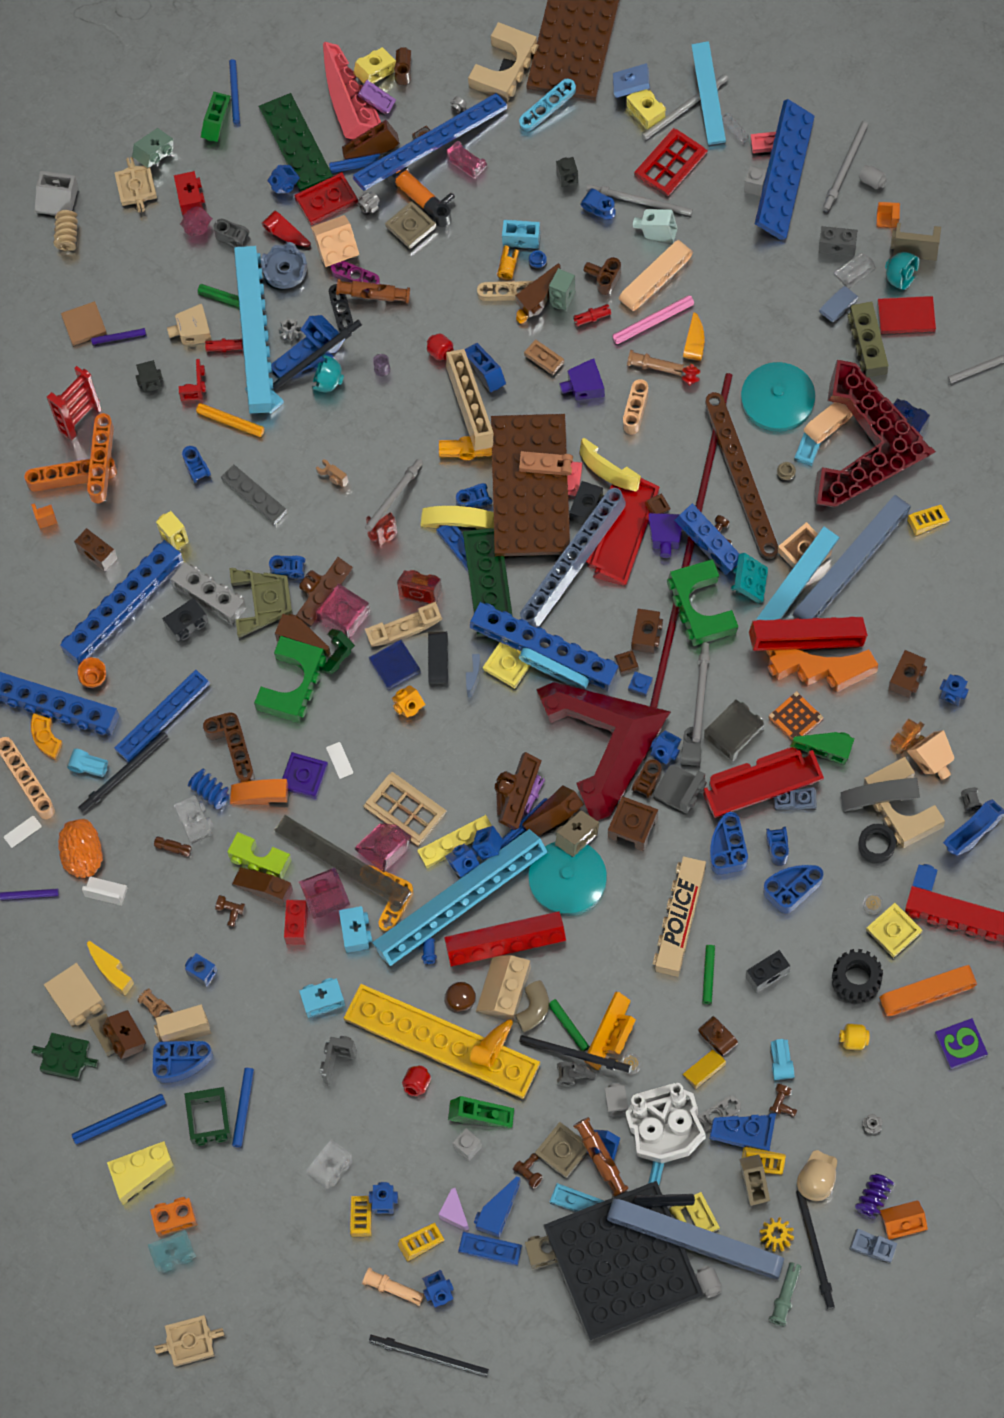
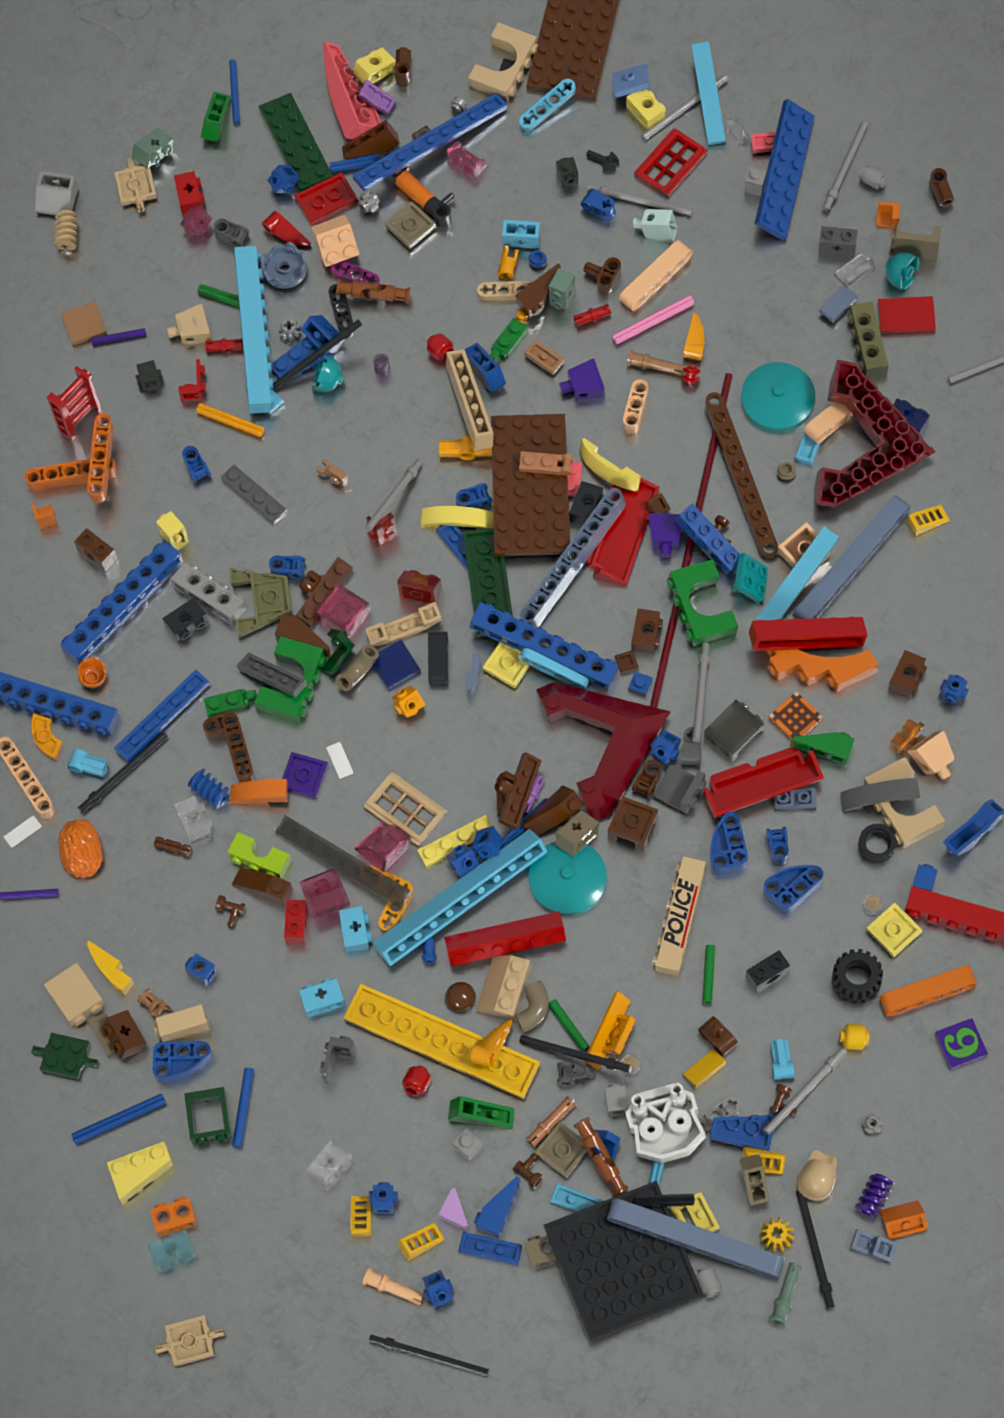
white panel [82,877,128,906] -> none
dark grey bush [961,787,982,812] -> none
none -> green hinge [203,689,257,718]
none -> dark grey plate [237,652,307,697]
none -> dark tan cylinder [336,645,379,691]
none -> green hinge [490,318,529,363]
none -> nougat pin [526,1096,576,1147]
none -> black bar [586,150,619,171]
none -> light grey bar [763,1047,847,1135]
none -> reddish brown piece [929,168,955,207]

